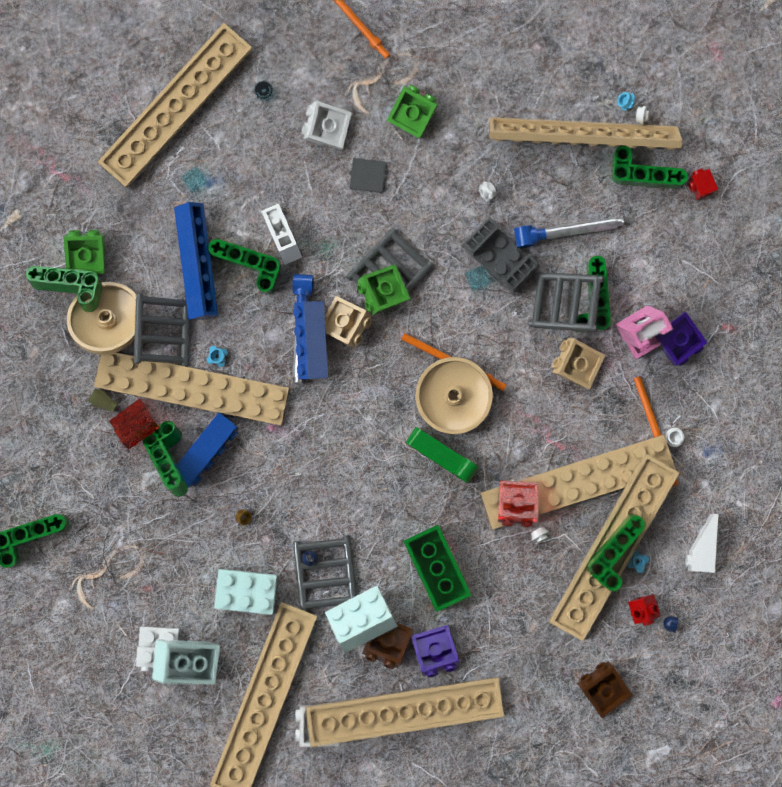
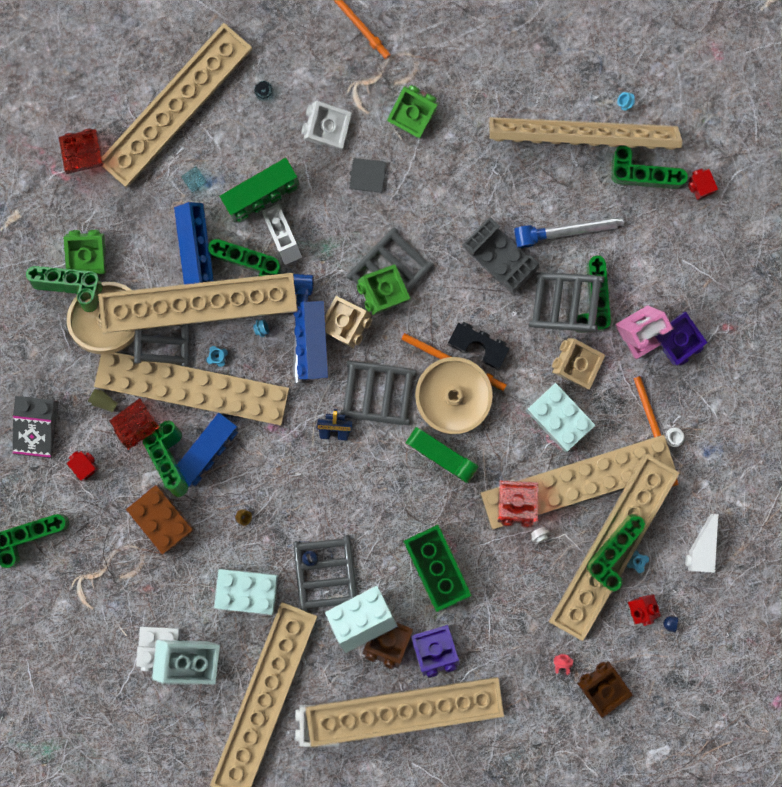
clear light blue tile [465,265,490,291] -> none
white plate [479,181,496,202] -> none
white plate [636,106,650,125] -> none
none -> dark grey slope [13,396,59,458]
none -> clear red plate [59,129,104,174]
none -> red brick [66,451,99,482]
none -> tan plate [98,273,297,334]
none -> dark orange brick [126,485,195,555]
none -> green brick [219,157,300,223]
none -> medium azure plate [253,319,269,337]
none -> dark blue hips [317,409,353,441]
none -> dark grey bar [340,361,417,425]
none -> black arch [447,322,510,370]
none -> light aqua brick [526,383,595,452]
none -> coral plate [554,654,573,675]

